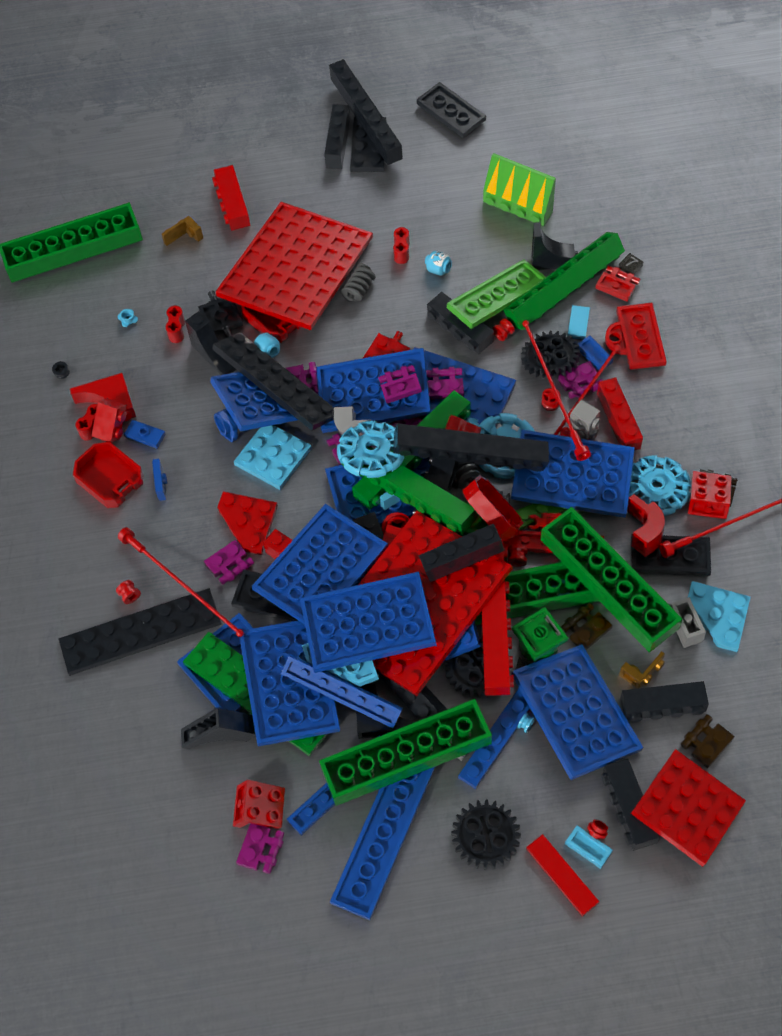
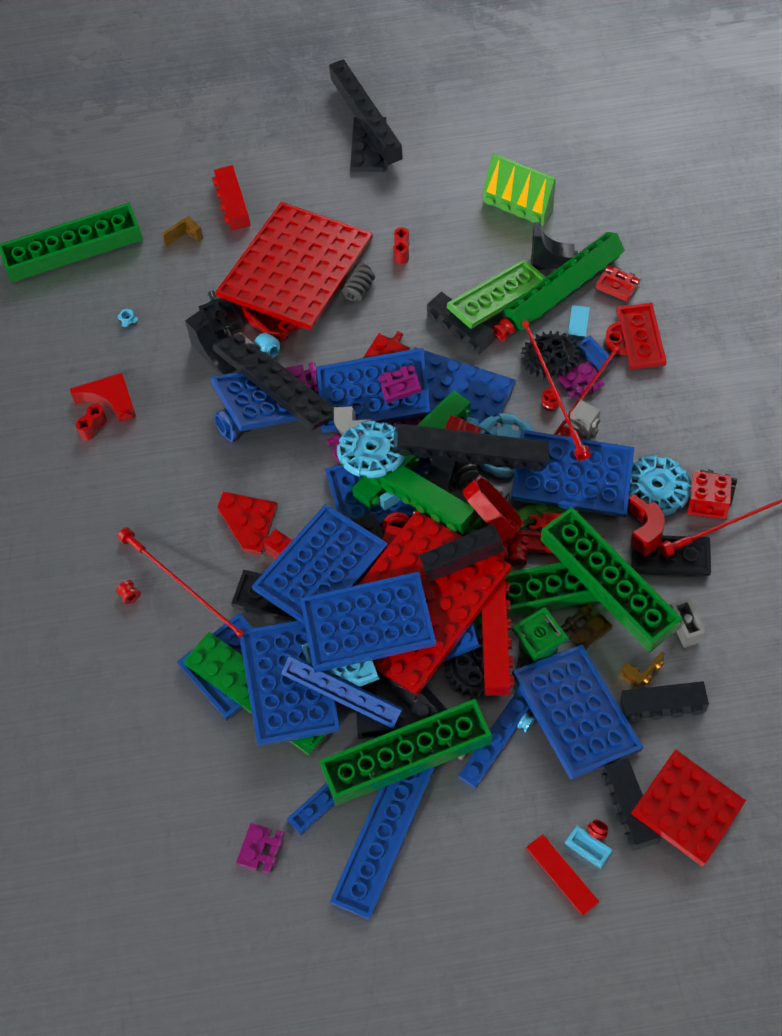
black bush [52,361,70,379] -> none
black plate [58,588,222,676] -> none
red piece [73,442,144,508] -> none
red brick [92,398,126,443] -> none
blue plate [124,420,166,449] -> none
blue plate [152,459,168,501] -> none
red axle [165,305,185,343] -> none
black arch [181,708,256,749] -> none
magenta plate [204,539,254,585] -> none
red bracket [233,779,285,829] -> none
medium azure plate [234,425,312,490] -> none
black brick [324,104,350,169] -> none
black plate [417,82,486,138] -> none
medium azure head [425,251,452,276] -> none
magenta plate [427,367,464,400] -> none
black gear [451,799,521,870] -> none
red brick [597,377,643,451] -> none
clear smoke tile [619,253,644,274] -> none
dark brown plate [681,714,735,768] -> none
medium azure plate [687,581,751,652] -> none

